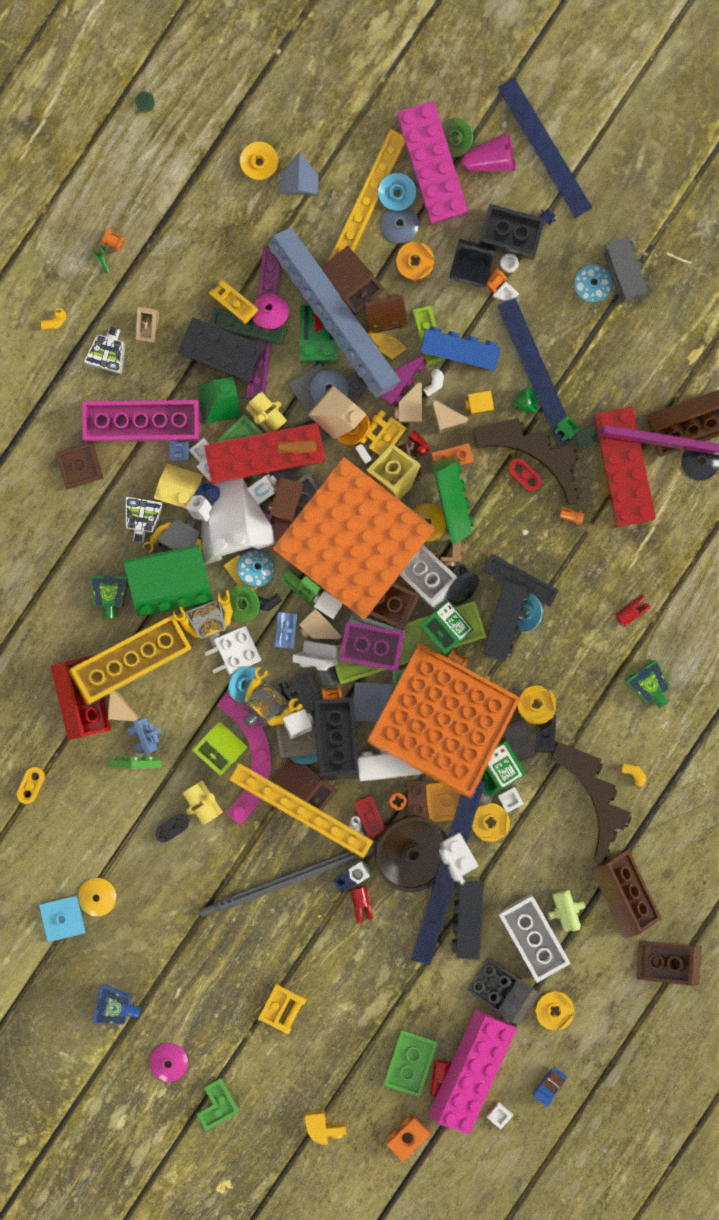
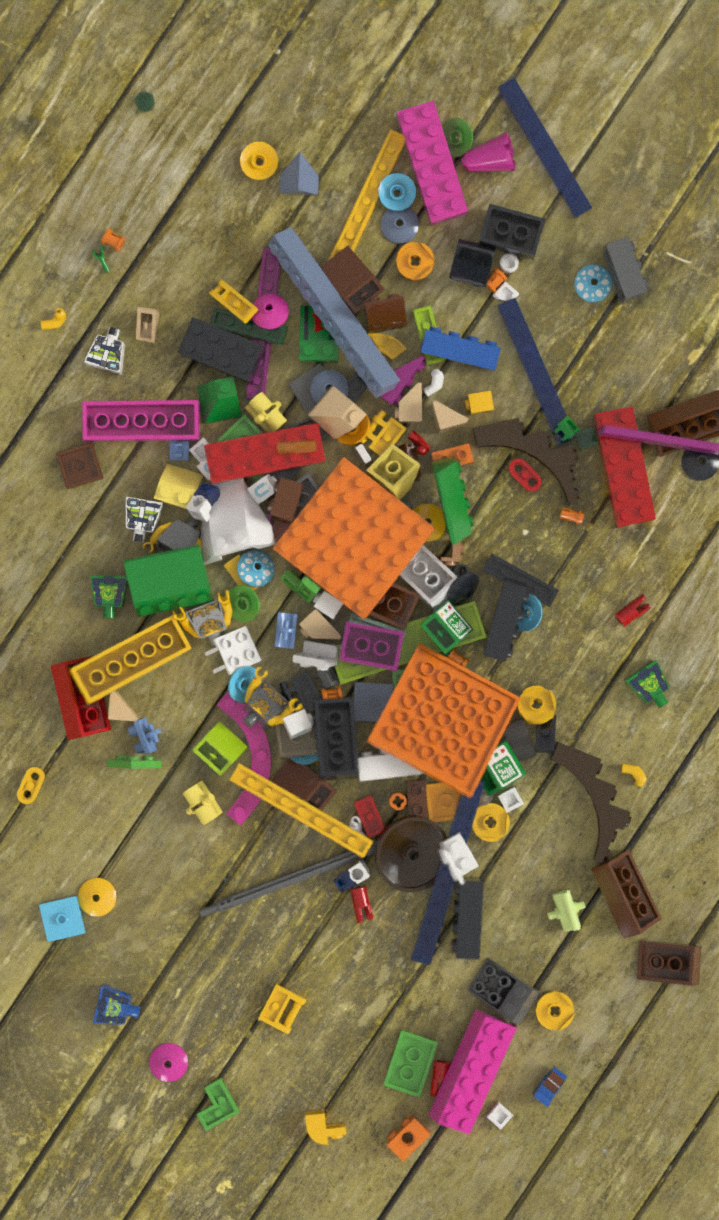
black beam [155,814,189,842] -> none
black arm [257,594,282,611] -> none
white brick [498,894,571,982] -> none
green brick [513,387,538,413] -> none
clear blue plate [538,209,556,225] -> none

